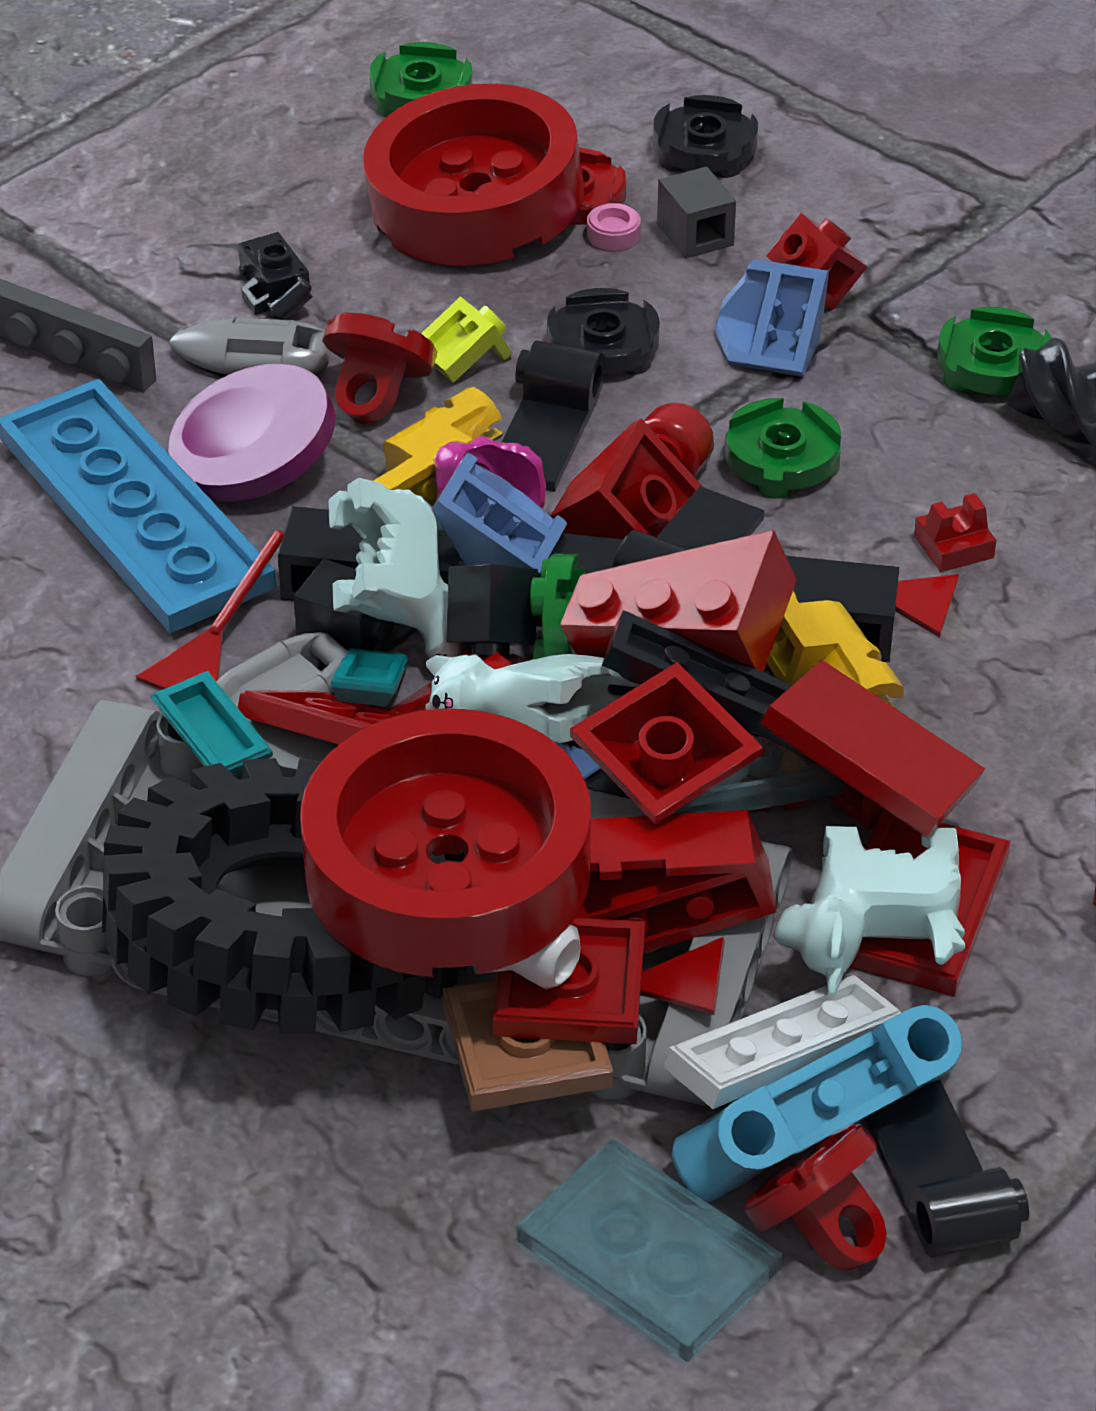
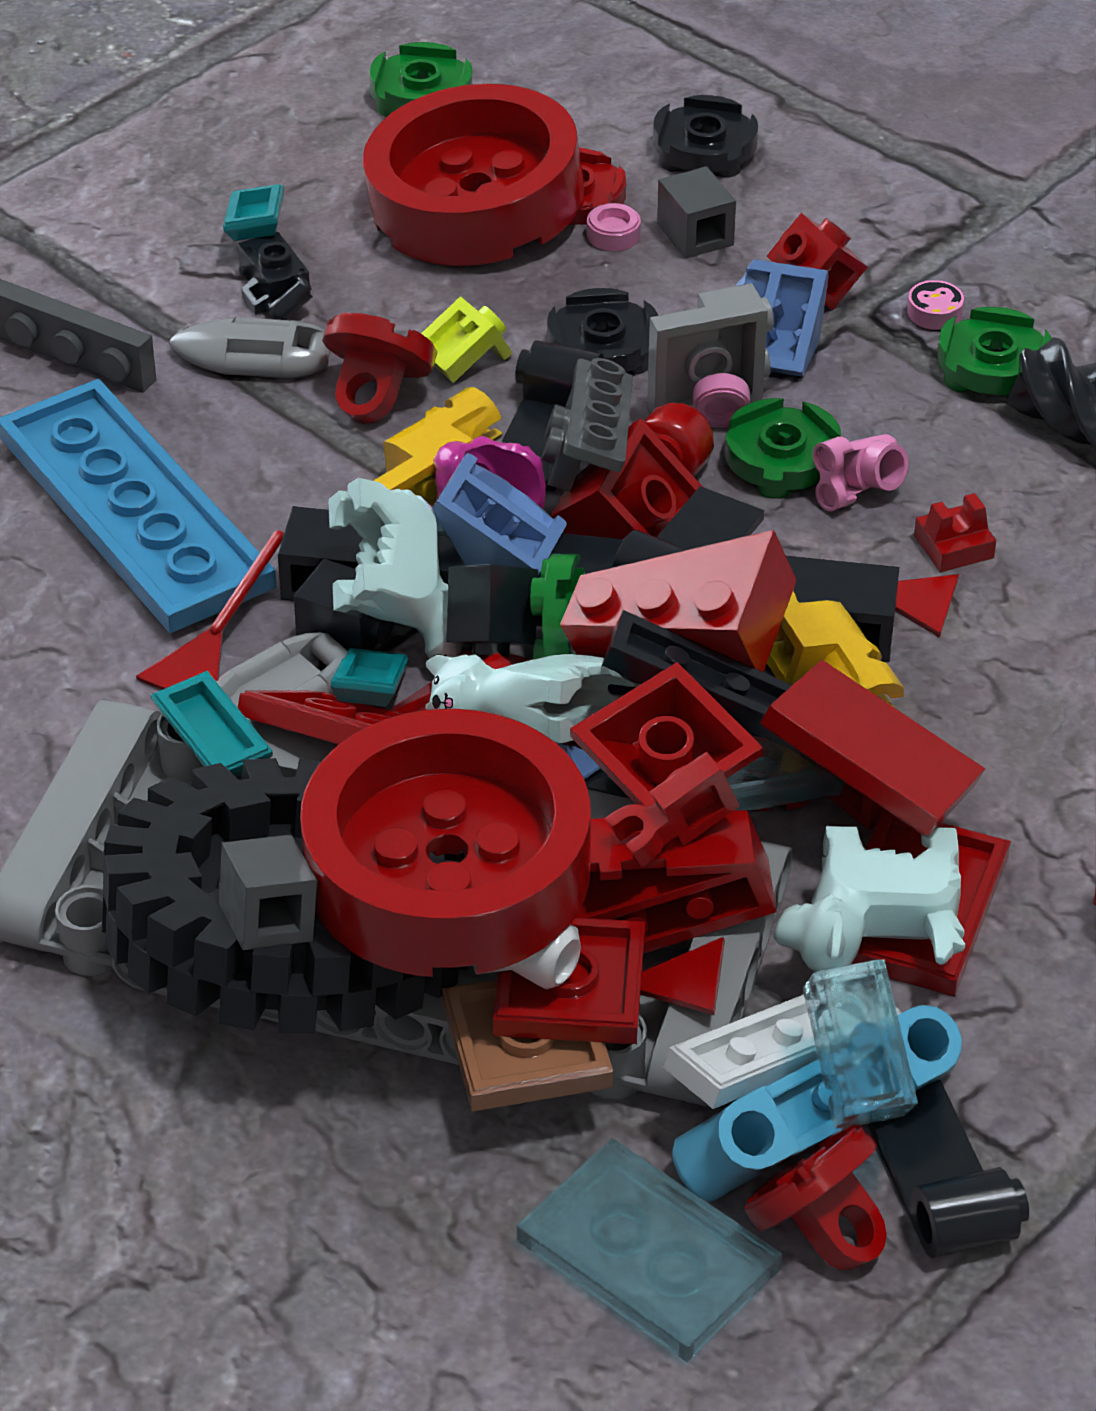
piece [168,363,336,502] -> none
none -> dark grey brick [219,835,317,950]
none -> teal tile [223,184,284,241]
none -> dark grey bracket [541,358,633,492]
none -> red plate [605,751,740,868]
none -> light grey plate [647,283,774,413]
none -> bright pink tile [692,373,750,428]
none -> clear light blue brick [802,959,918,1129]
none -> bright pink plate [813,434,909,512]
none -> bright pink tile [907,280,964,330]

